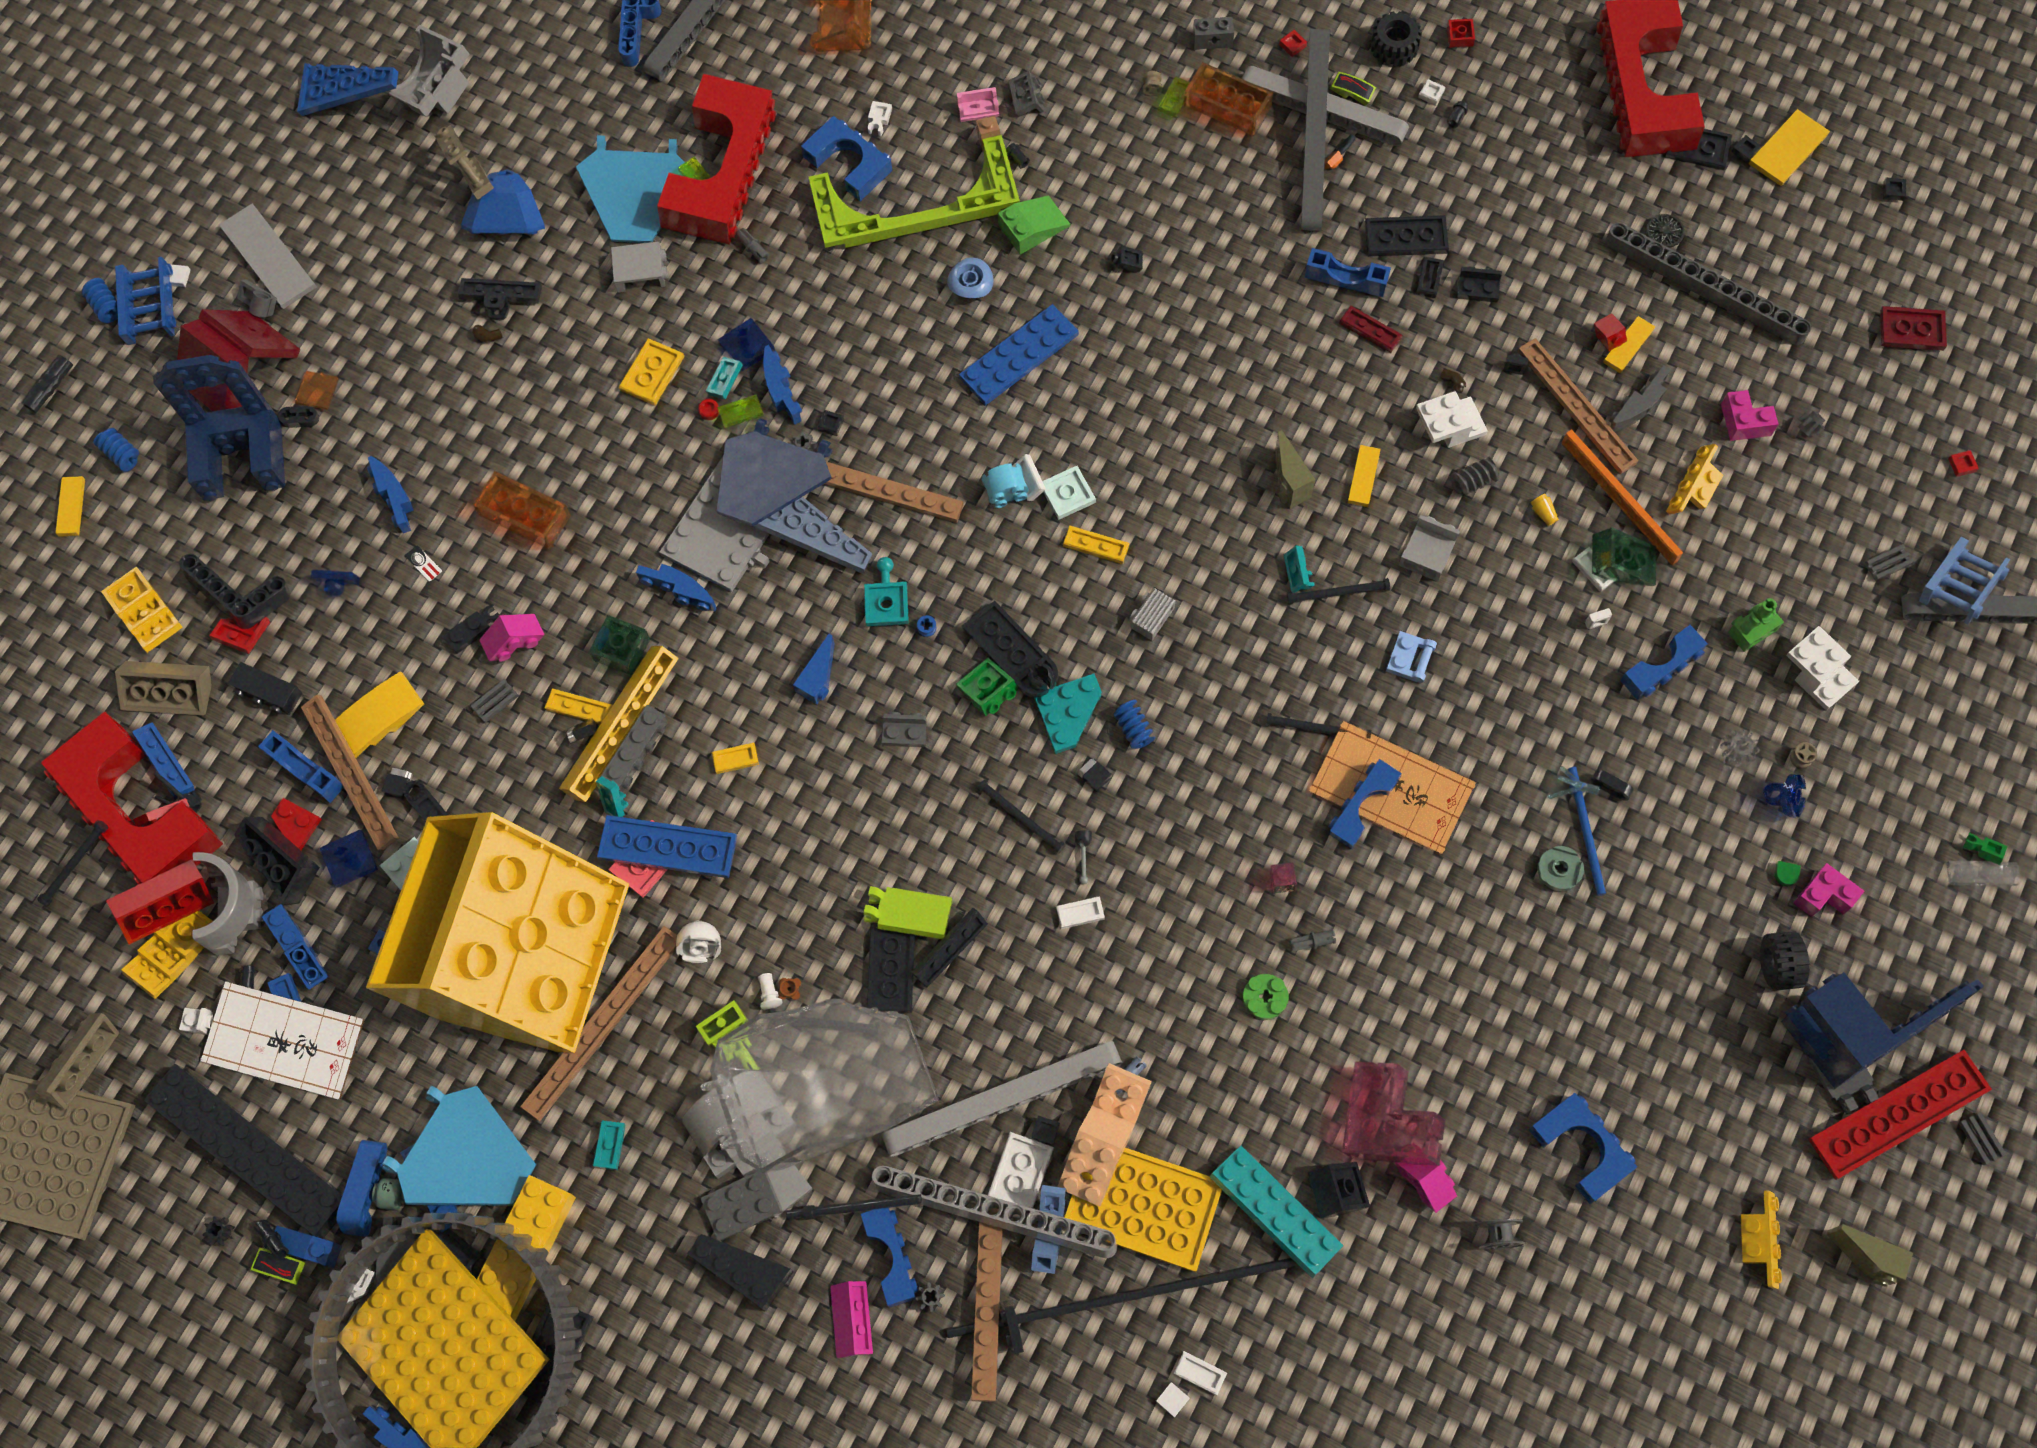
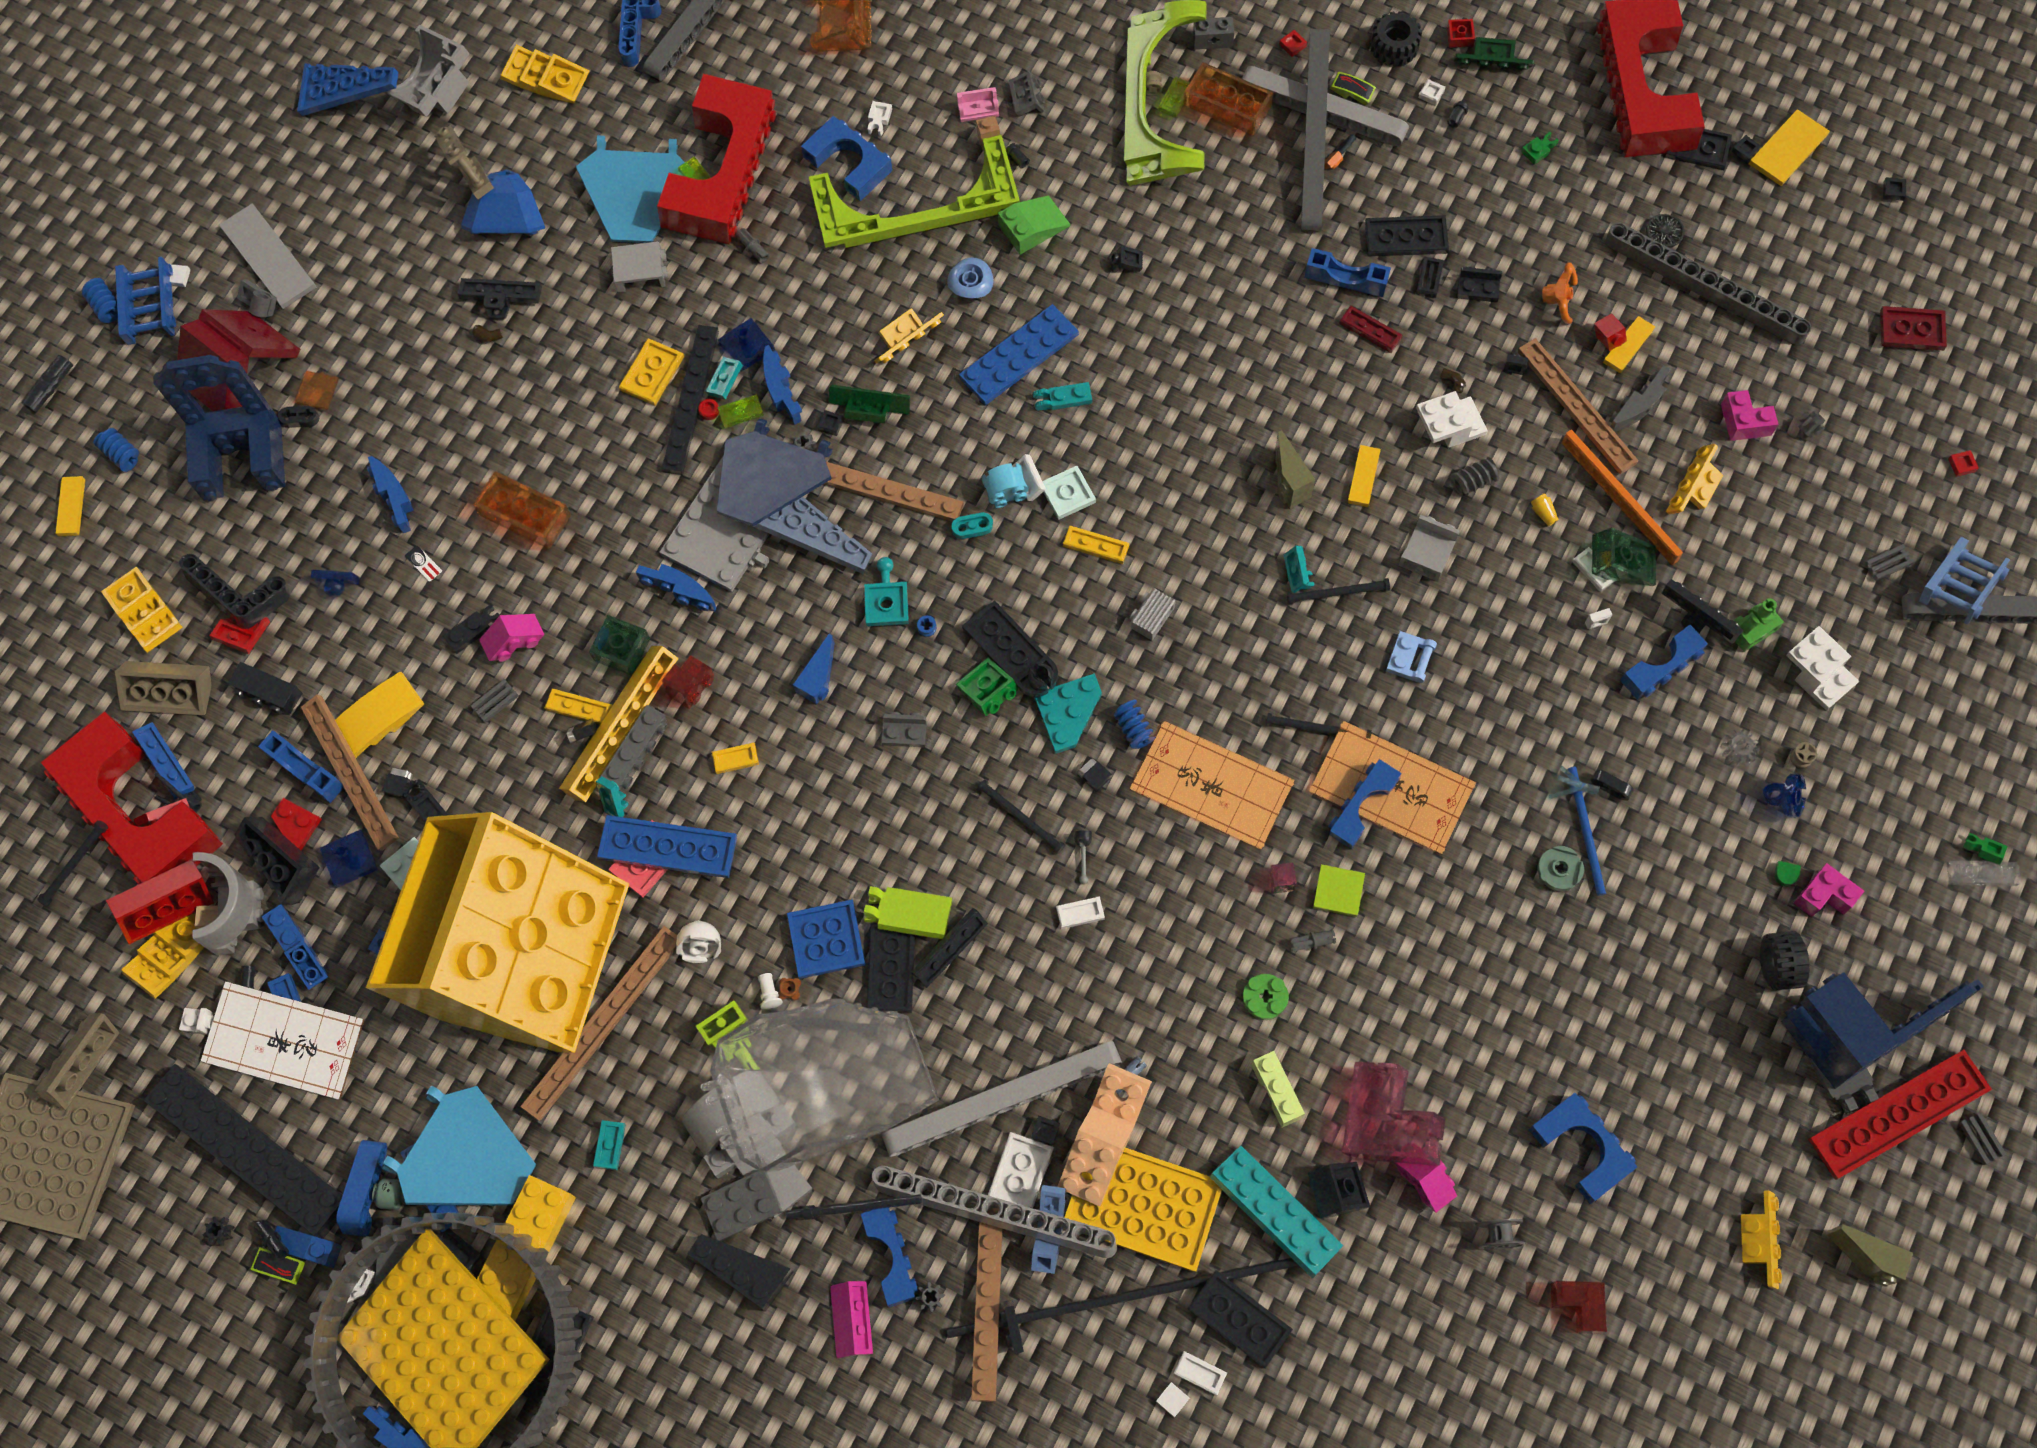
none -> tan plate [195,906,218,929]
none -> yellow slope [500,44,589,103]
none -> black plate [661,325,719,475]
none -> clear red brick [662,655,714,709]
none -> blue plate [787,899,865,979]
none -> dark green bracket [829,385,910,424]
none -> yellow bracket [874,308,944,364]
none -> teal plate [952,512,993,539]
none -> teal hinge [1033,382,1092,411]
none -> lime piece [1124,0,1207,186]
none -> clear orange piece [1130,721,1295,850]
none -> black tile [1188,1270,1293,1369]
none -> yellowish green arch [1251,1051,1305,1128]
none -> lime tile [1313,864,1365,917]
none -> dark green bracket [1454,37,1535,70]
none -> green plate [1521,132,1559,165]
none -> orange piece [1542,262,1578,324]
none -> clear red brick [1551,1281,1607,1334]
none -> black plate [1661,579,1743,644]

